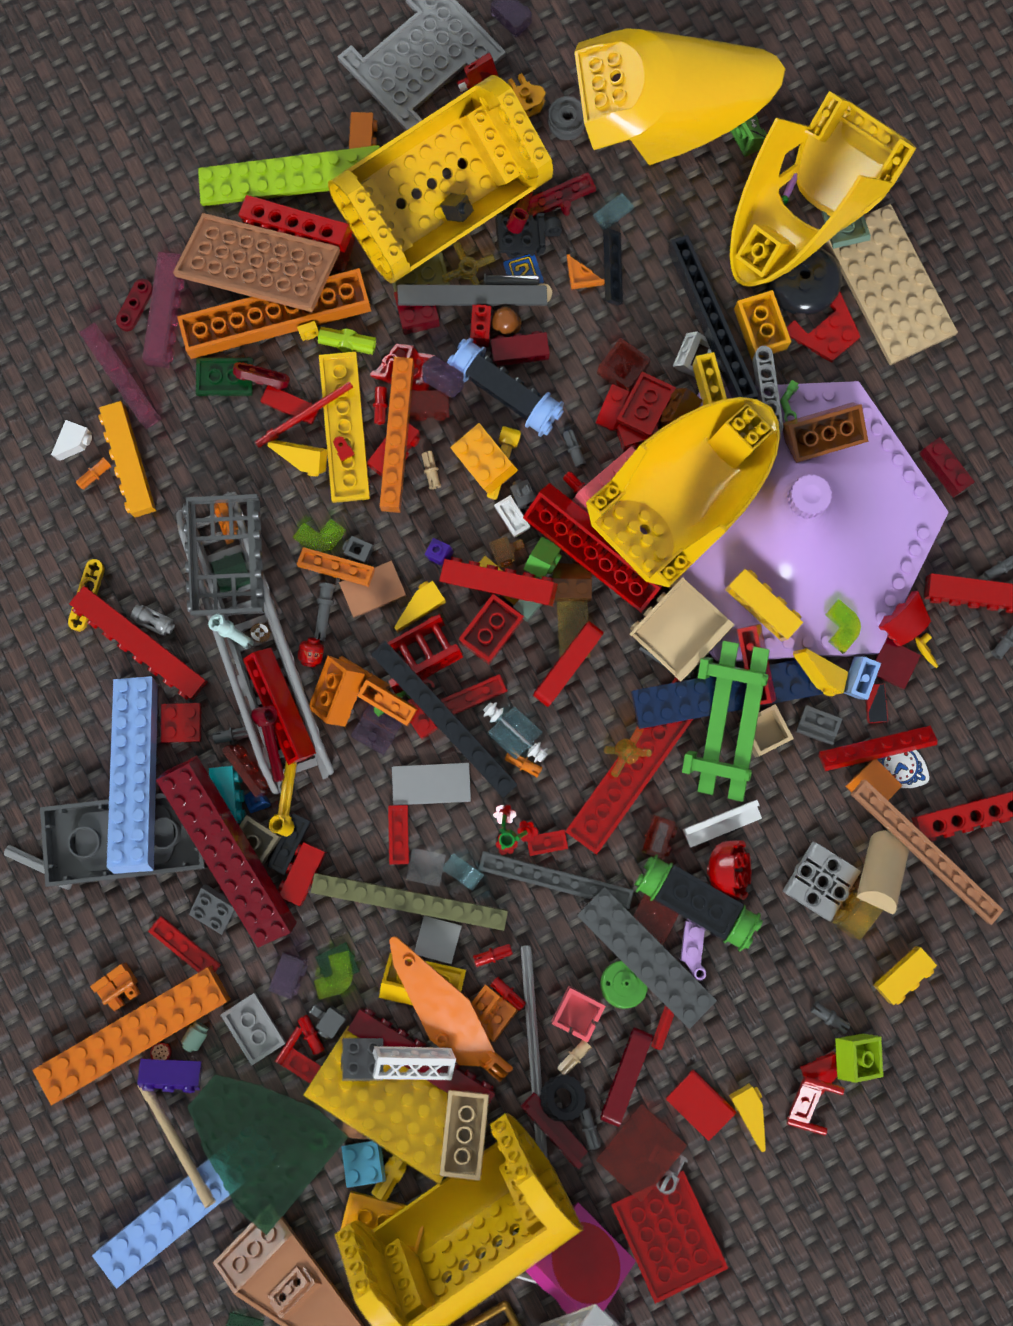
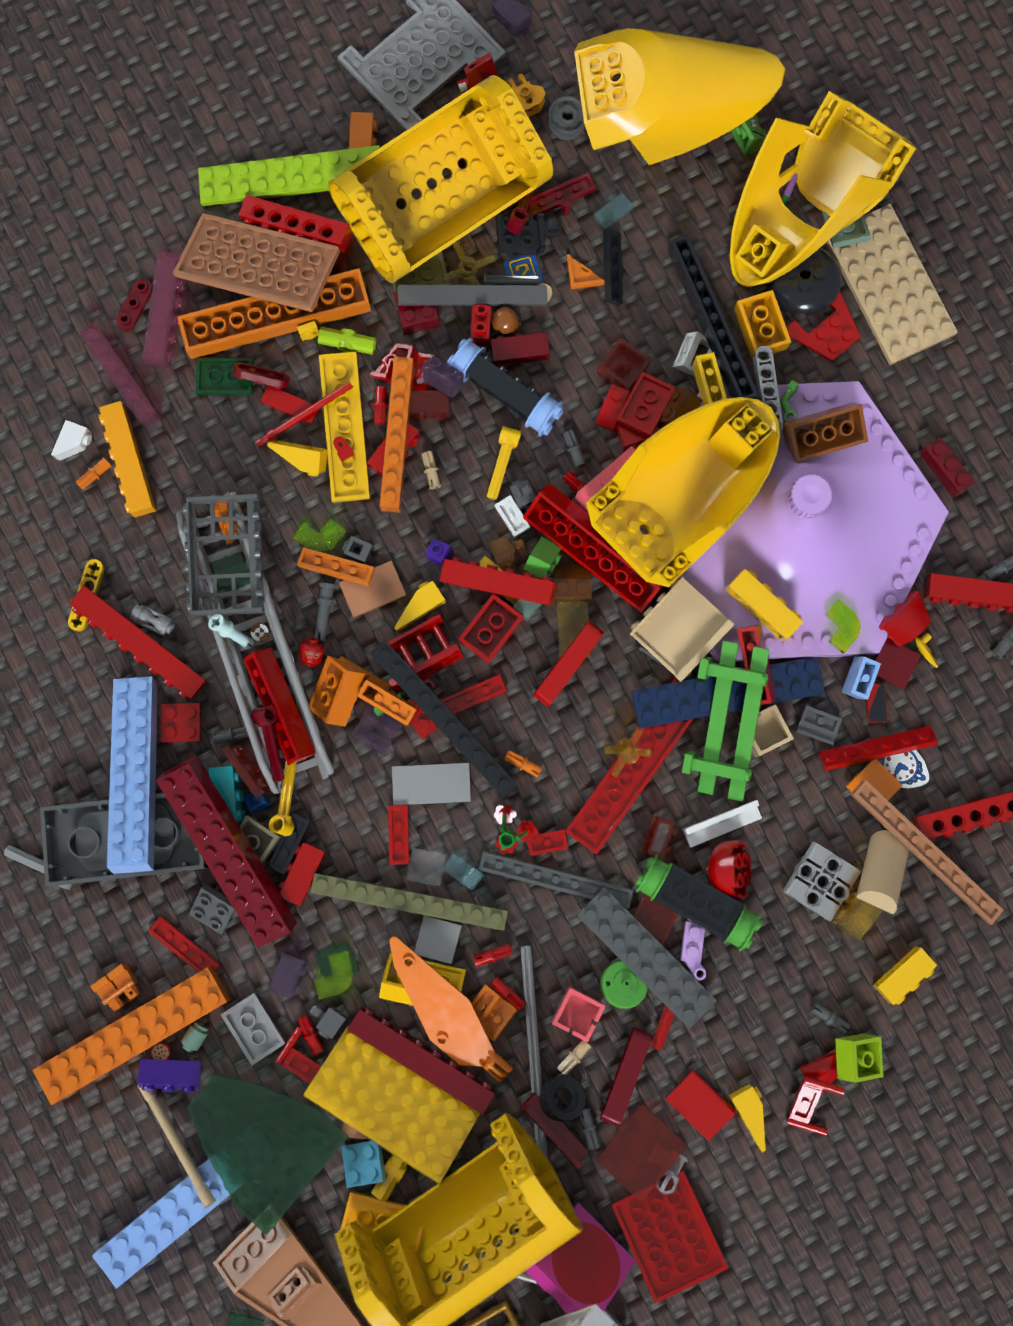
dark grey plate [341,1038,383,1081] -> none
white fence [373,1046,456,1080] -> none
black brick [440,193,474,222] -> none
tan brick [440,1090,489,1180] -> none
light orange brick [450,423,518,495] -> none
clear light blue plate [483,702,548,763] -> none
yellow slope [793,648,848,696] -> none

